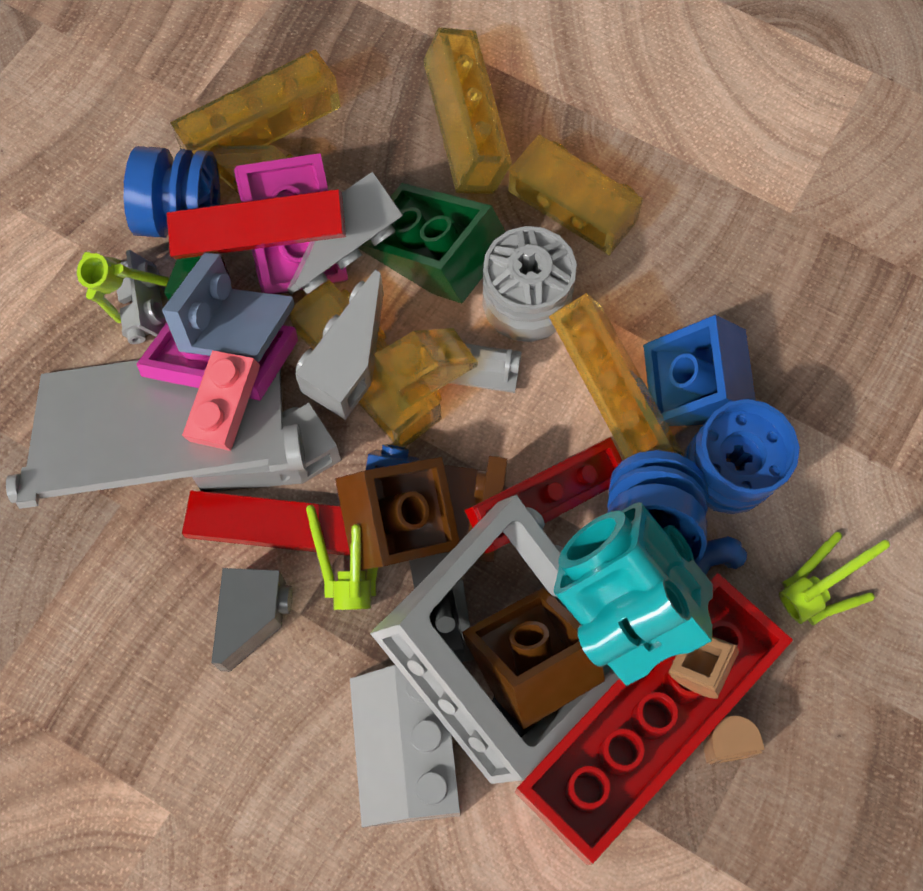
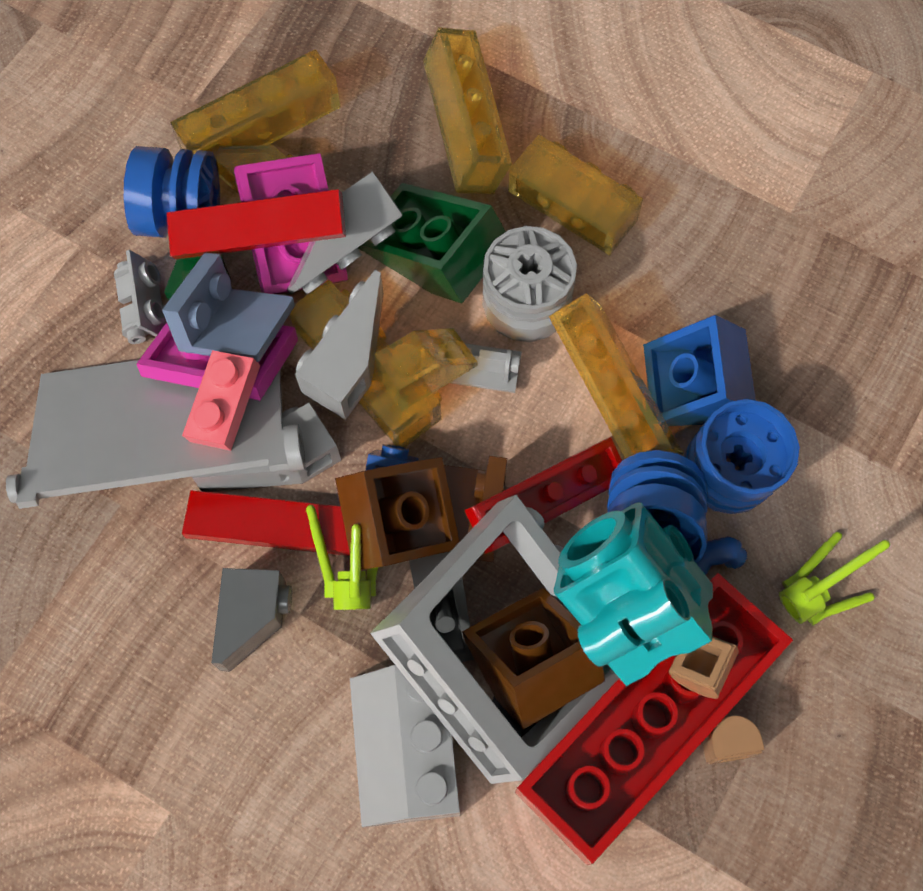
lime plant [77,252,169,323] -> none

